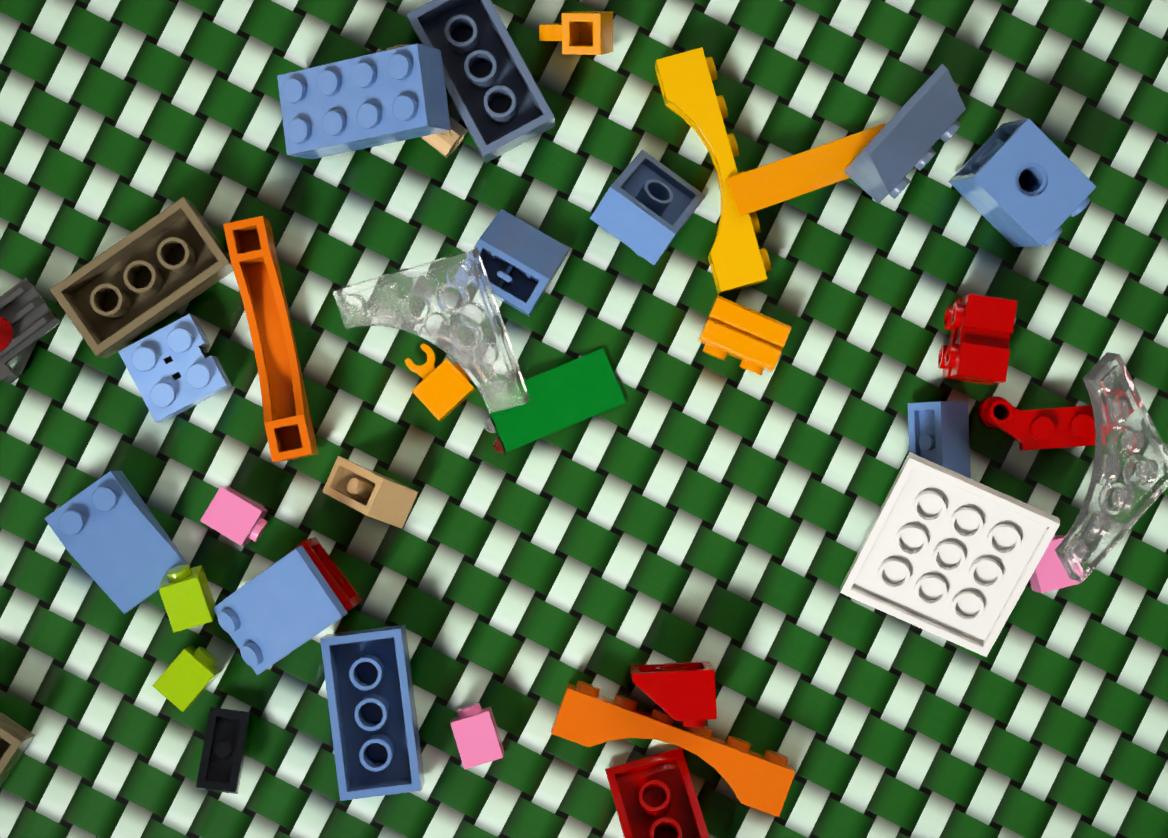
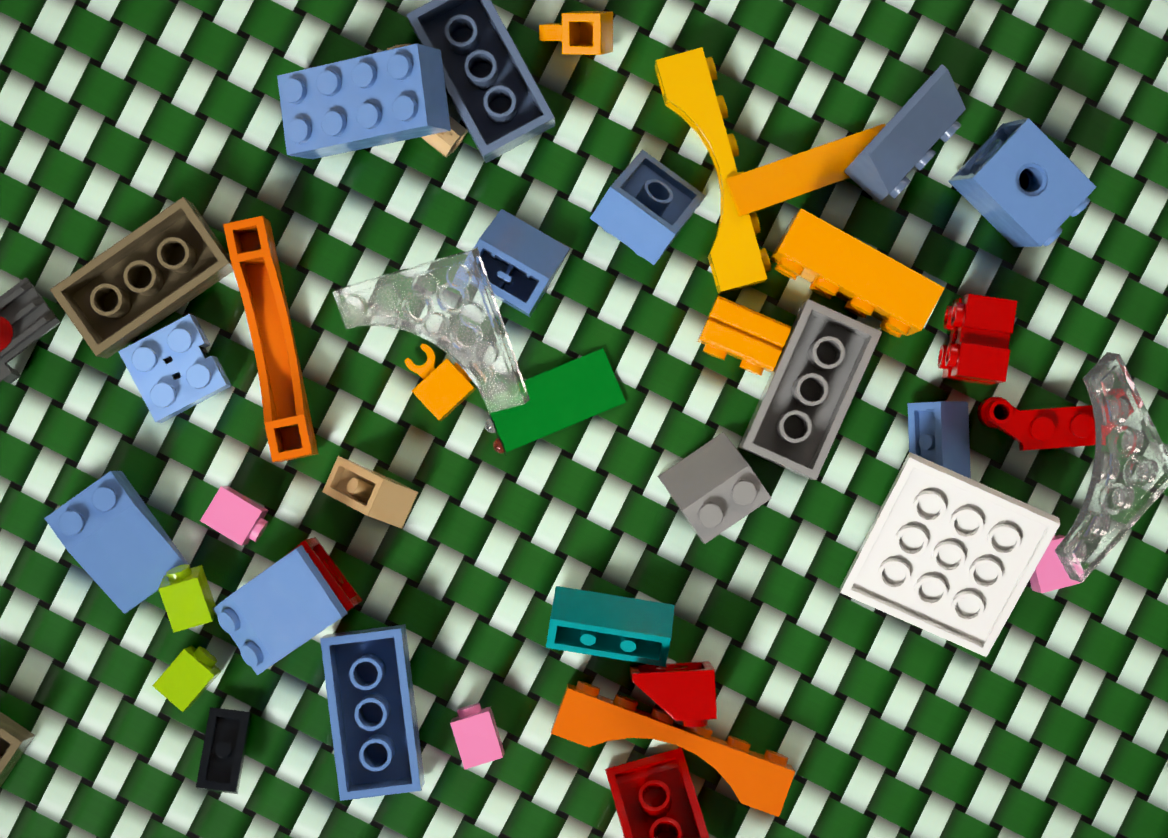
none -> teal brick [546,586,675,667]
none -> light grey slope [657,432,772,544]
none -> light grey brick [738,299,882,480]
none -> light orange brick [770,208,945,338]

